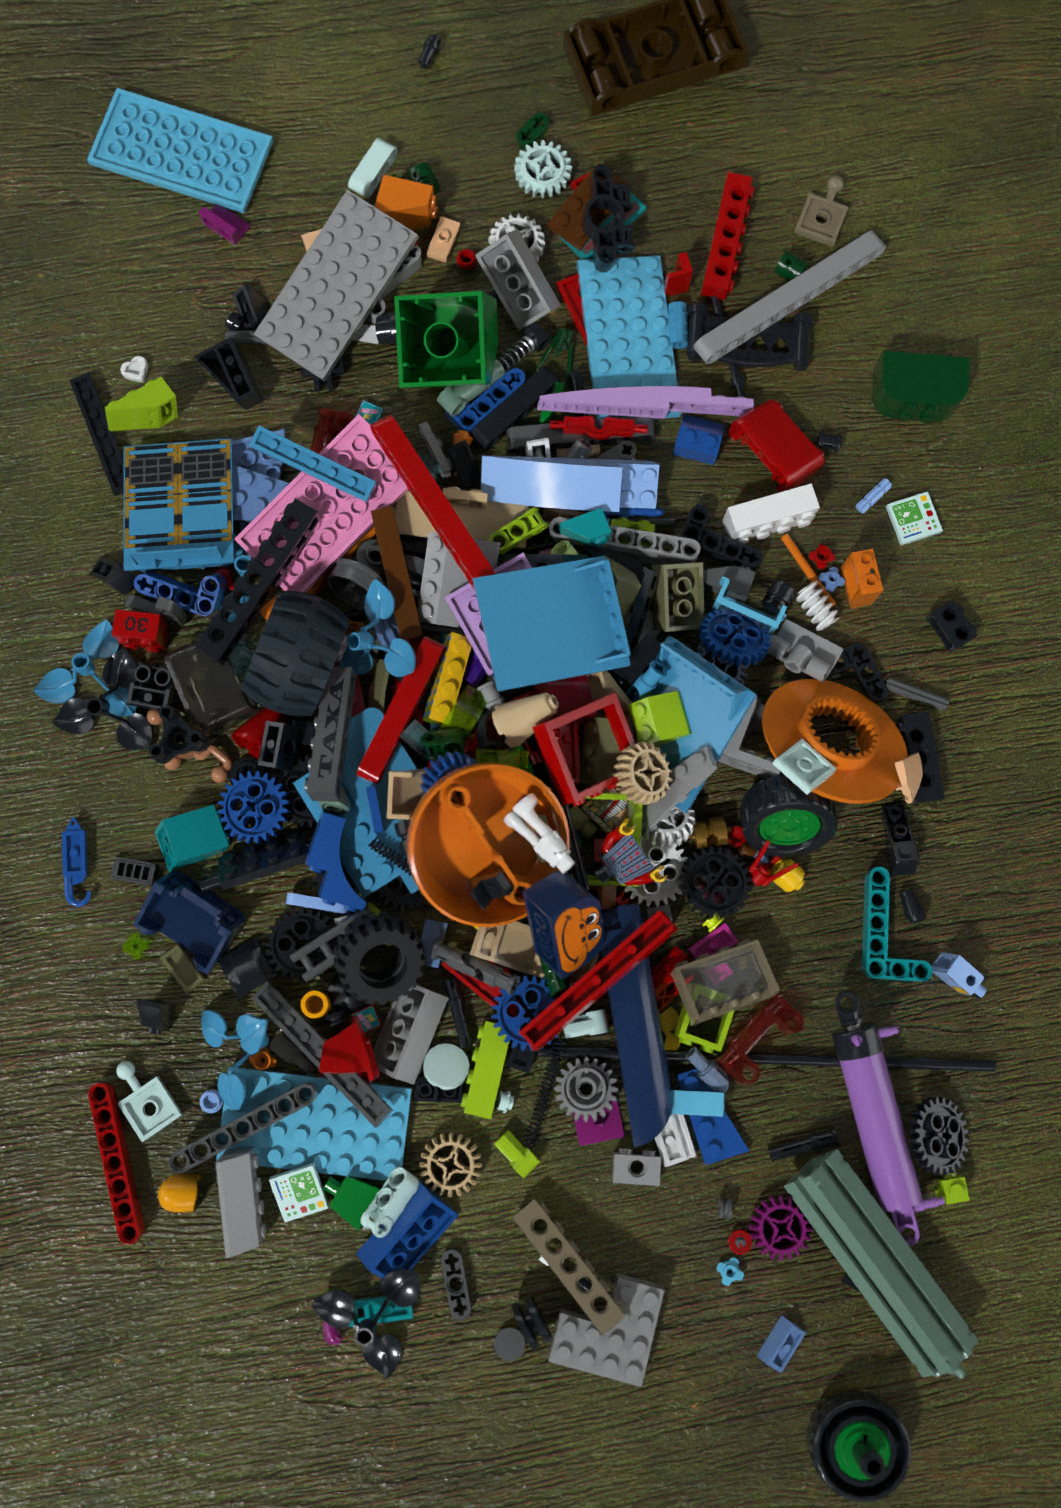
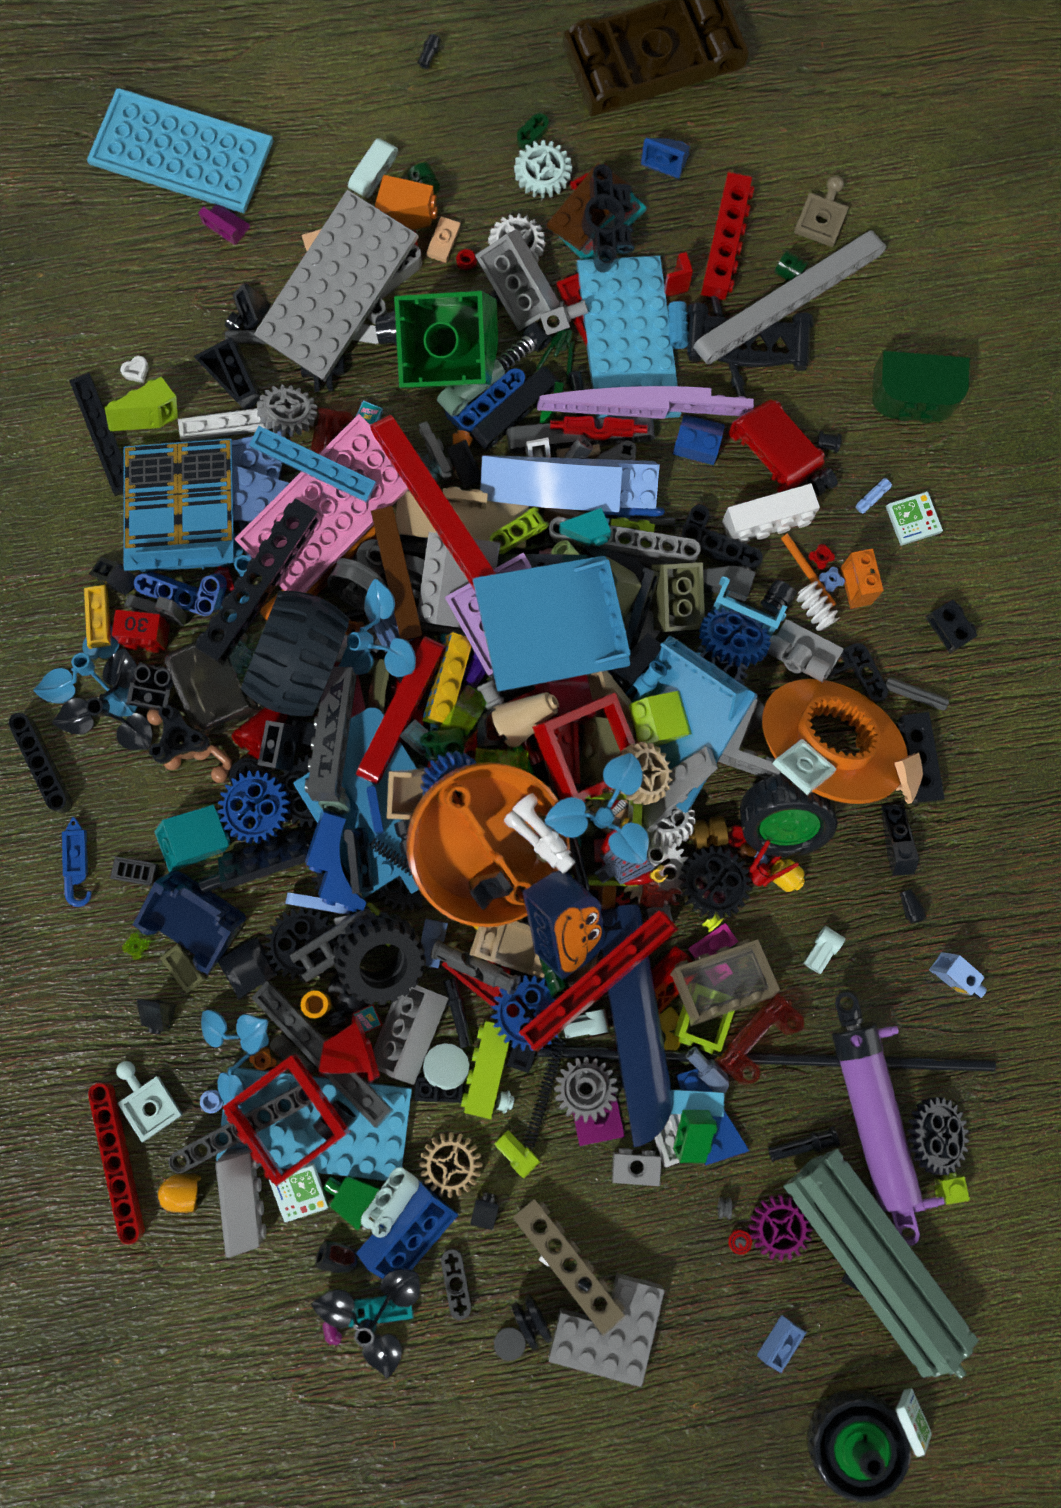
medium azure plate [717,1257,744,1286] -> none
teal beam [862,867,933,982] -> none
none -> black beam [8,712,73,813]
none -> yellow tile [84,584,111,649]
none -> white tile [178,408,266,442]
none -> red window [222,1054,350,1186]
none -> light grey gear [257,385,317,437]
none -> black wheel [313,1099,357,1145]
none -> black rock [315,1241,358,1273]
none -> black plate [343,827,374,894]
none -> black slope [470,1191,500,1230]
none -> light grey bracket [540,300,589,335]
none -> dark azure plant [545,753,649,864]
none -> clear red piece [640,882,682,908]
none -> blue slope [641,138,690,179]
none -> green brick [673,1110,717,1163]
none -> light aqua piece [803,926,845,974]
none -> black wheel [808,467,838,496]
none -> light aqua tile [896,1388,932,1457]

